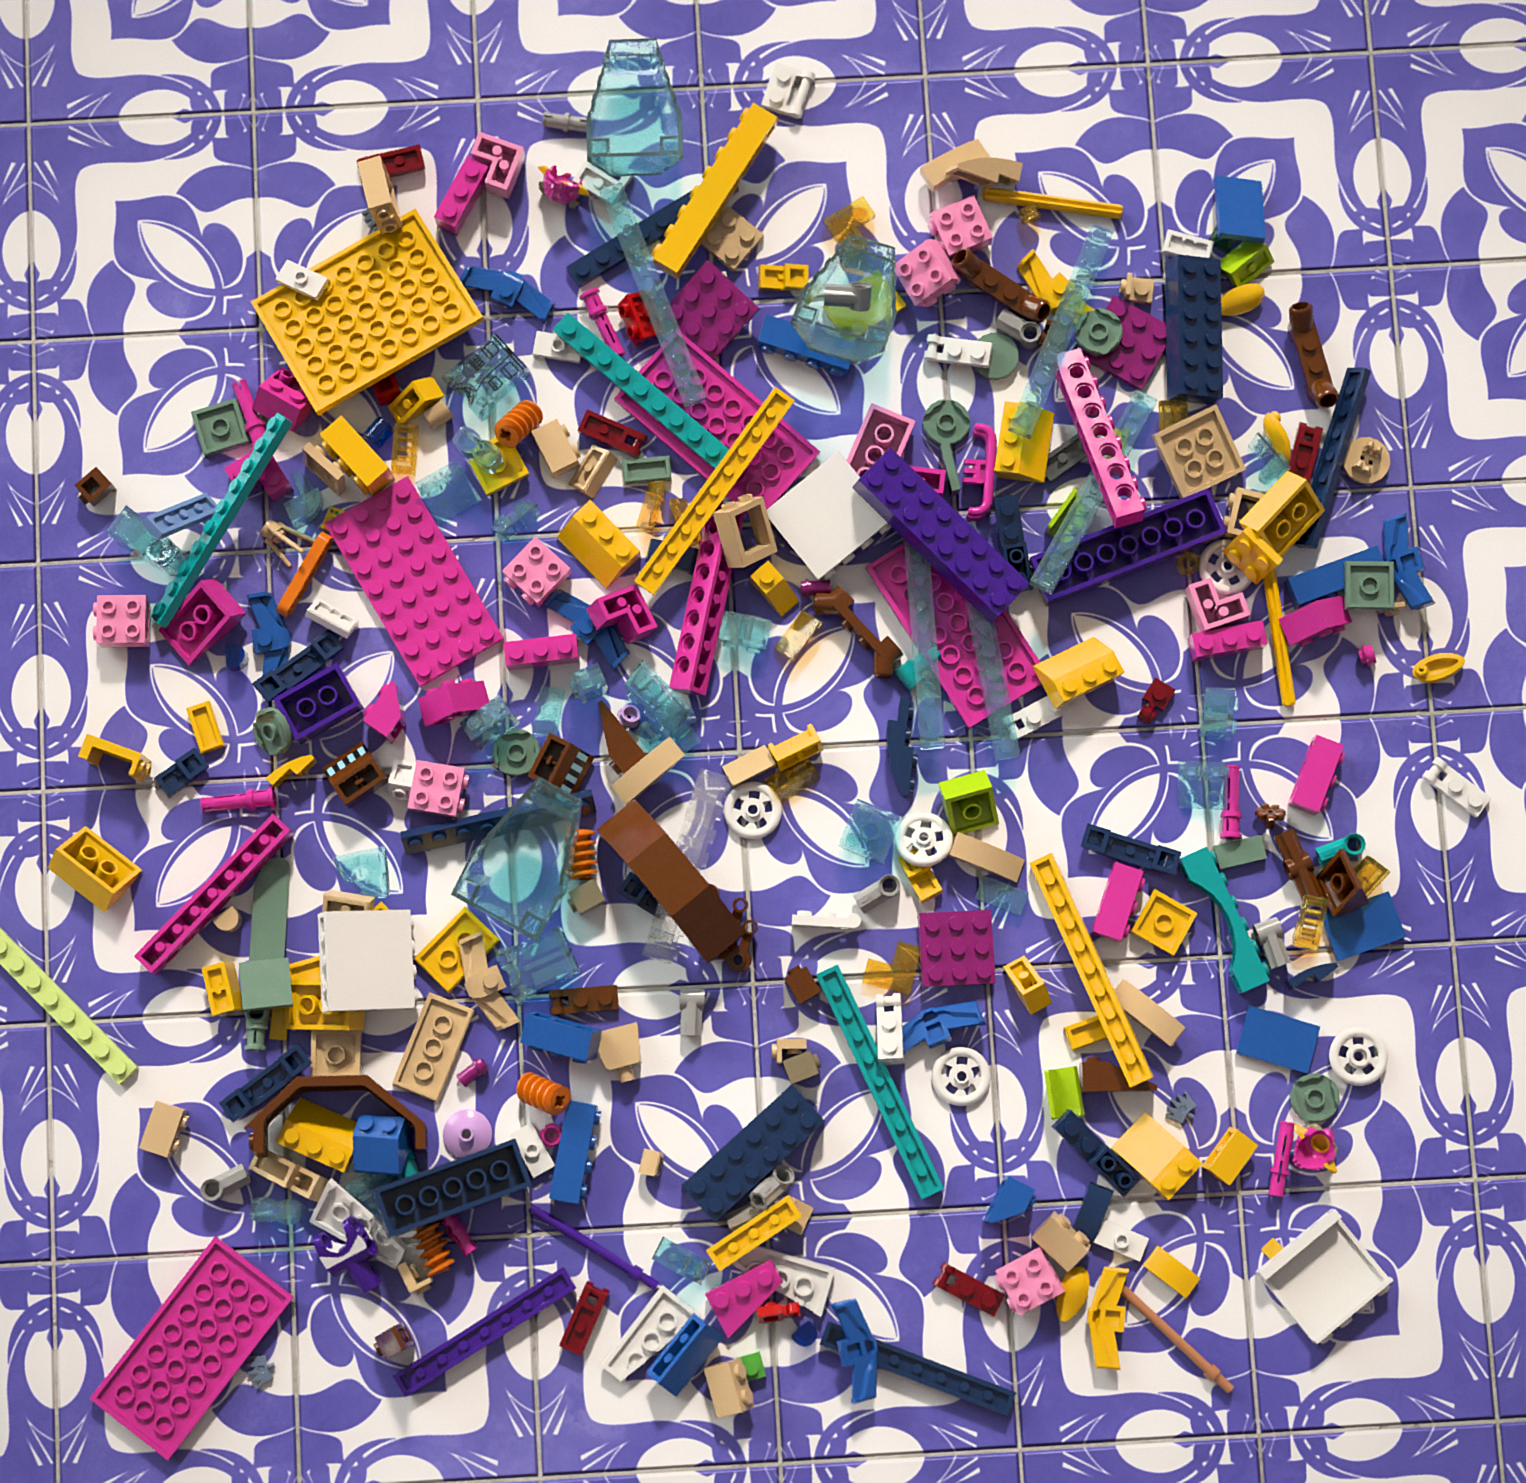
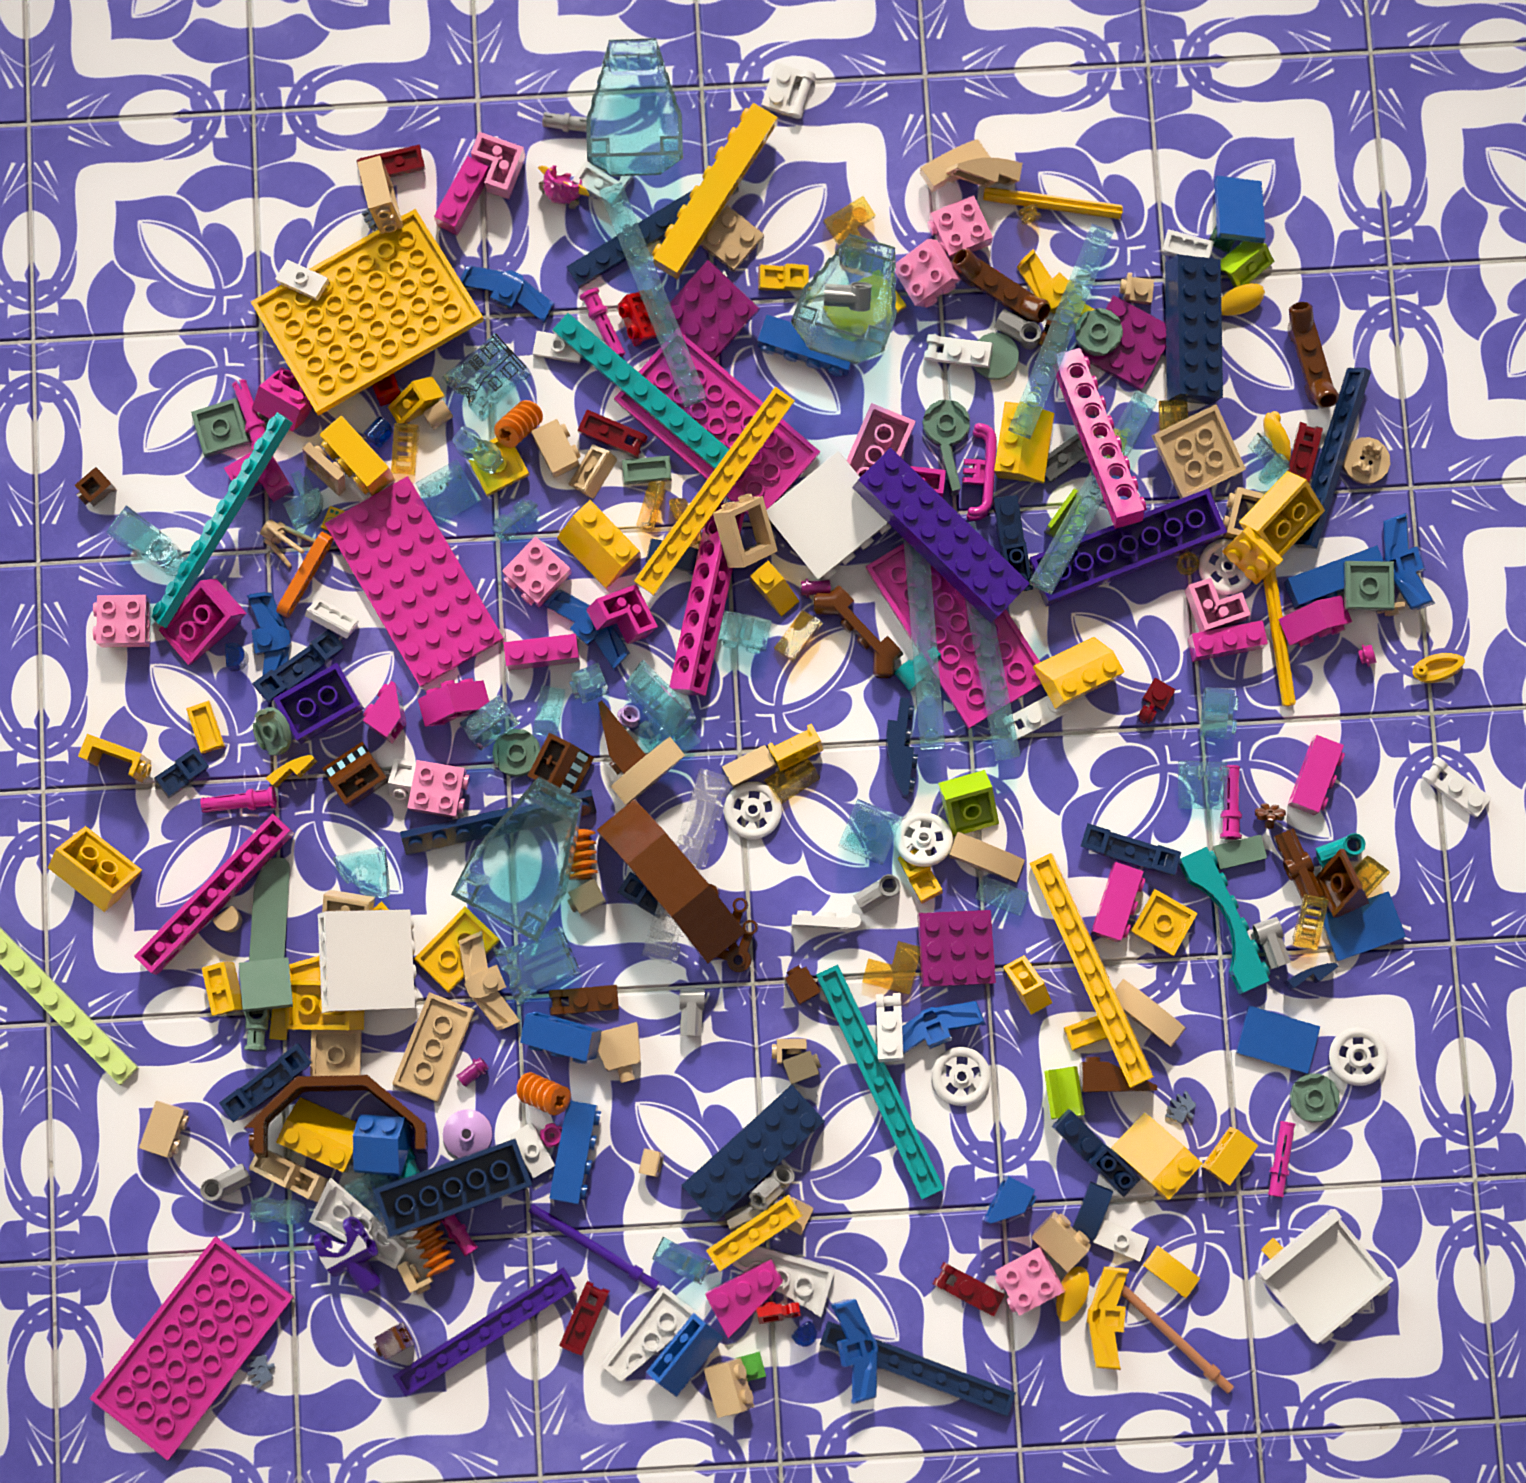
medium blue plate [142,493,217,540] -> none
dark pink hair [1293,1123,1339,1174] -> none

